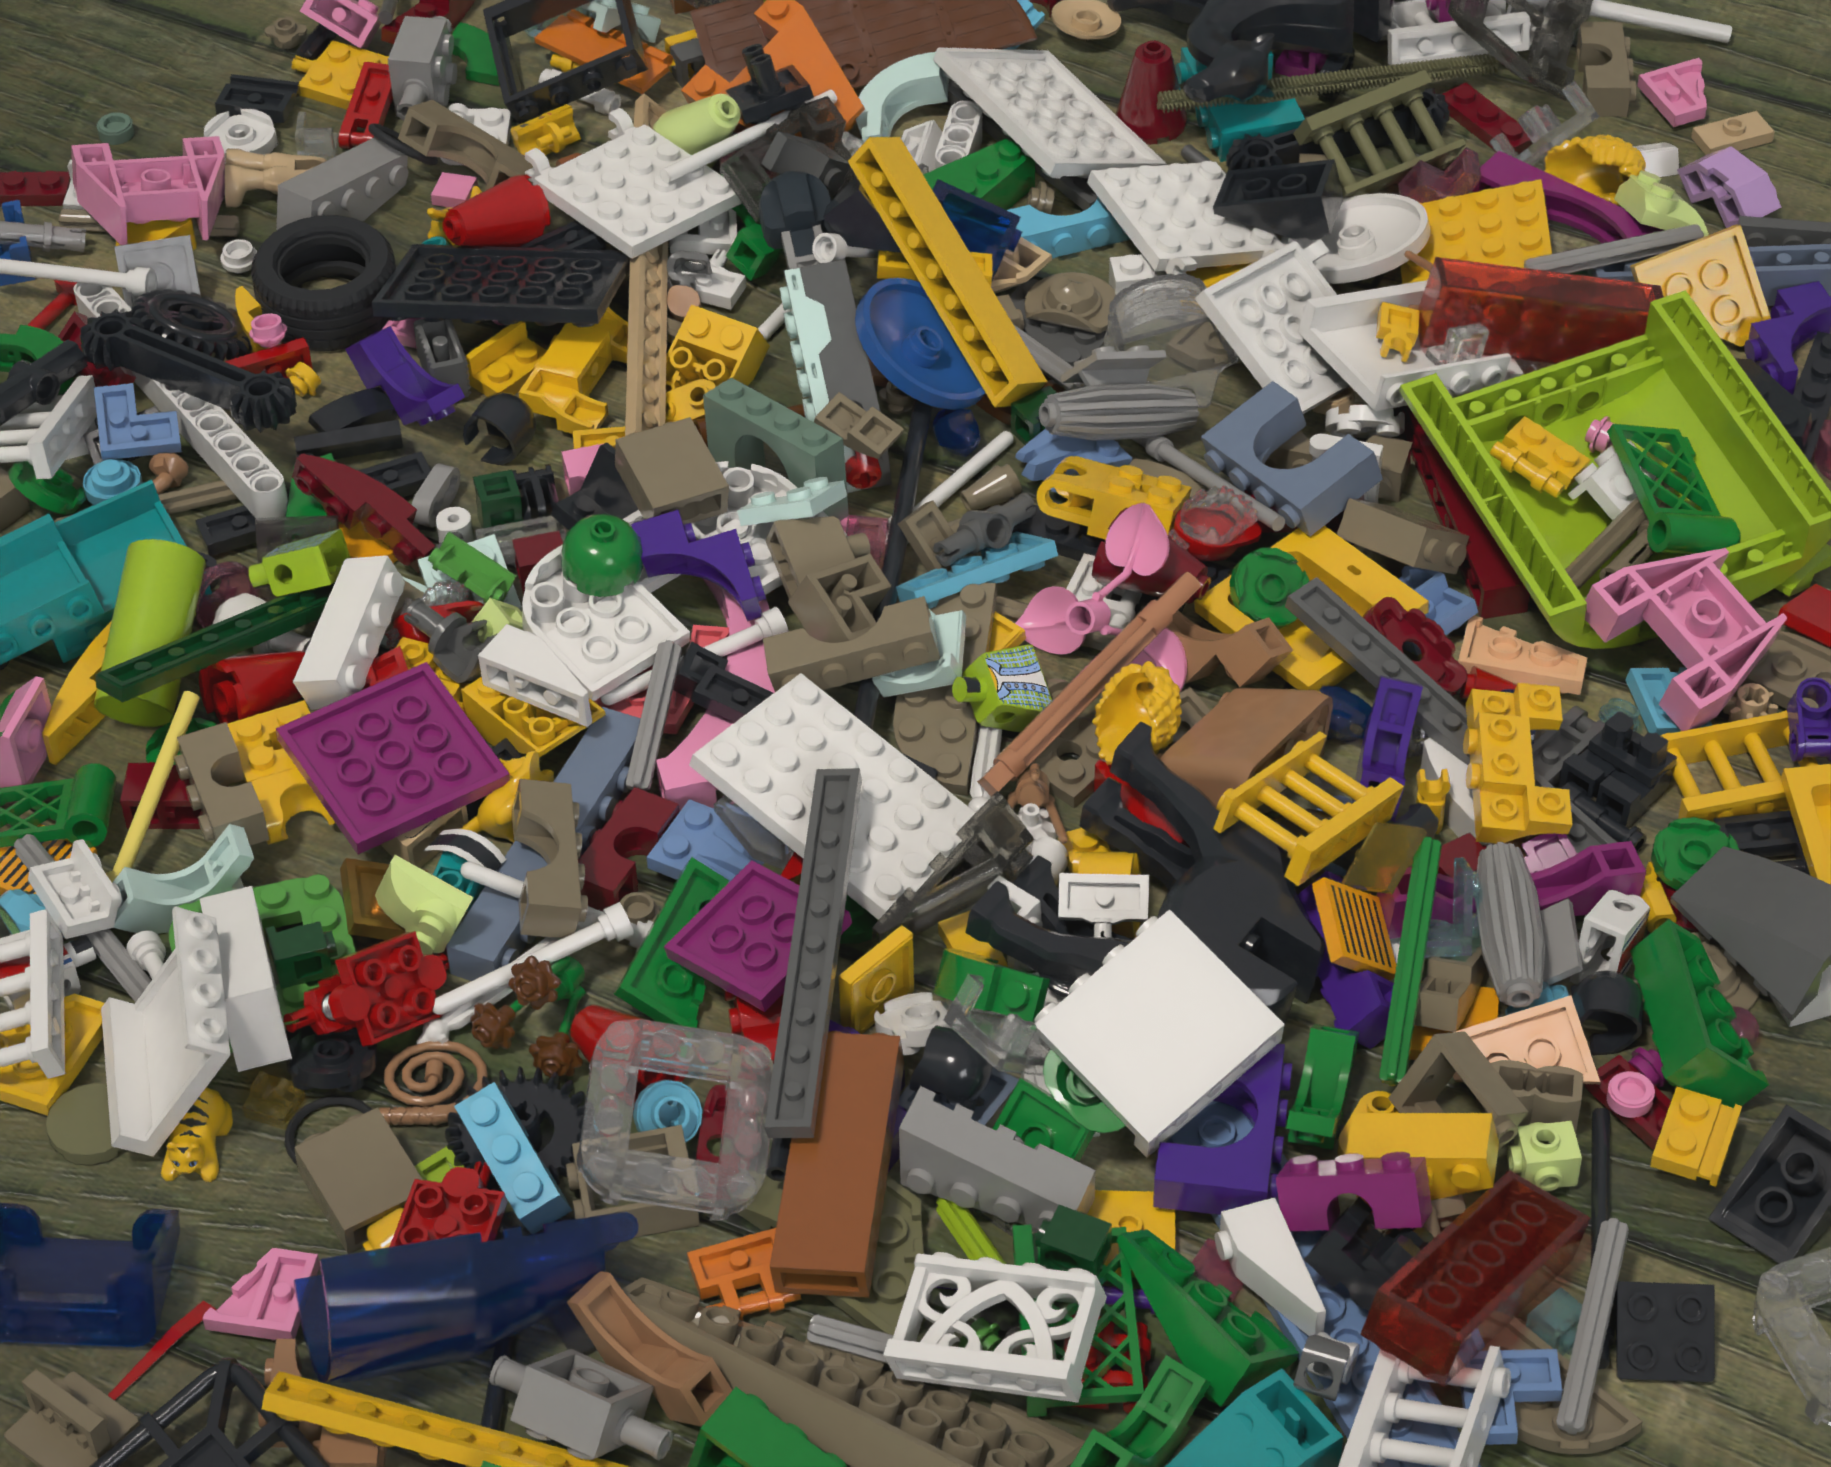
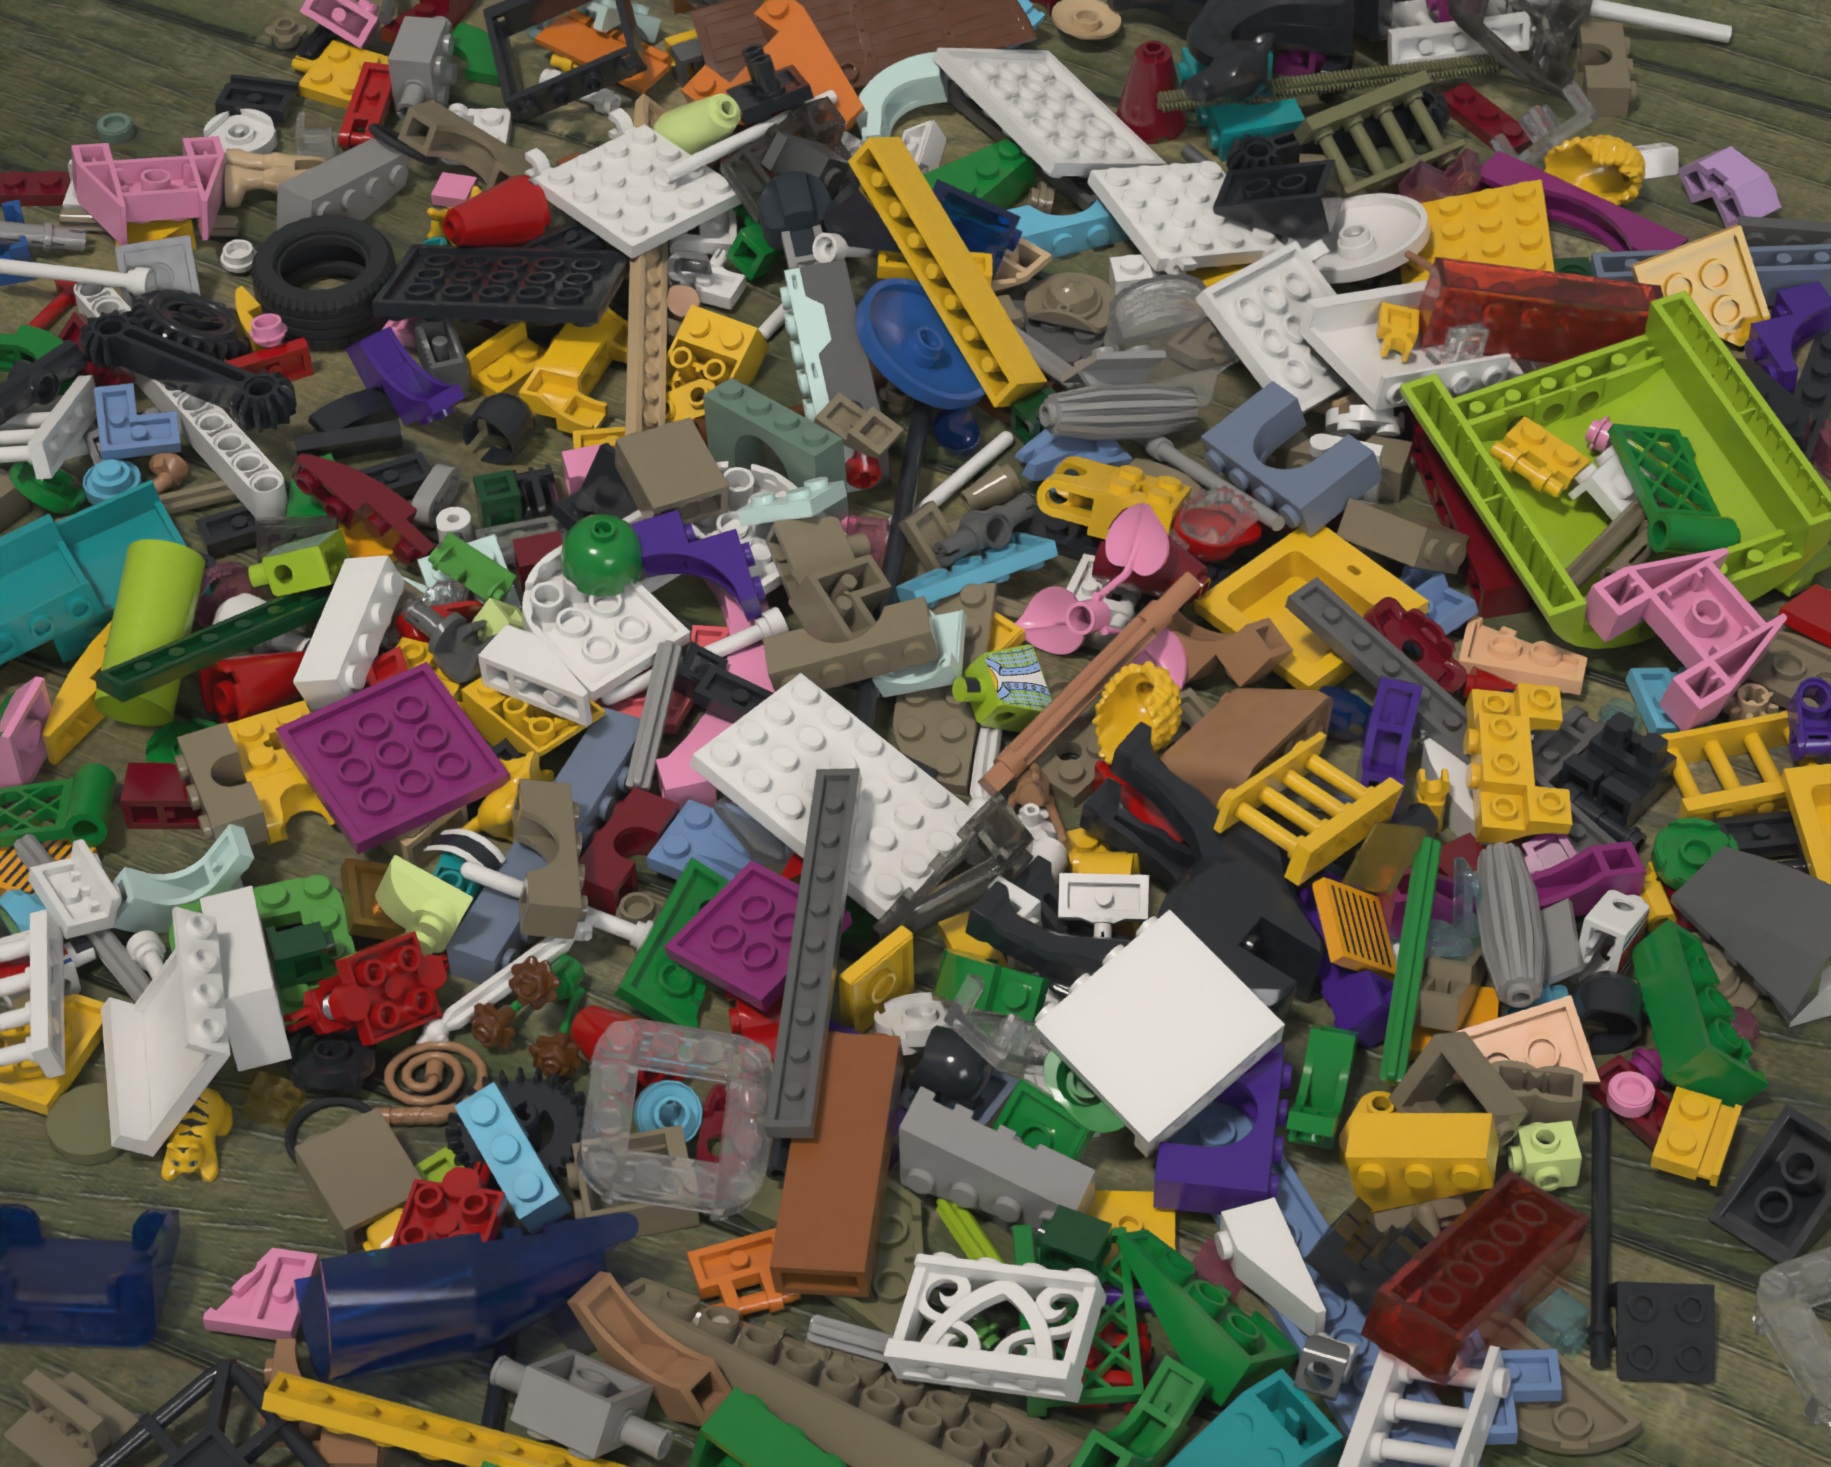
light yellow bar [106,691,200,883] -> none
red sticker [108,1300,217,1401] -> none
yellow plate [286,362,321,397] -> none
white piece [432,902,634,1015] -> none
yellow hips [510,104,581,156] -> none
white beam [935,100,982,169] -> none
green tile [1229,548,1309,629] -> none
magenta arch [1275,1152,1432,1231] -> none
light grey axle [1523,224,1704,281] -> none
light grey axle [1556,1218,1629,1435] -> none
yellowish green slope [1614,171,1709,237] -> none
bright pink wing [1637,58,1707,127] -> none
tan plate [1691,111,1775,155] -> none

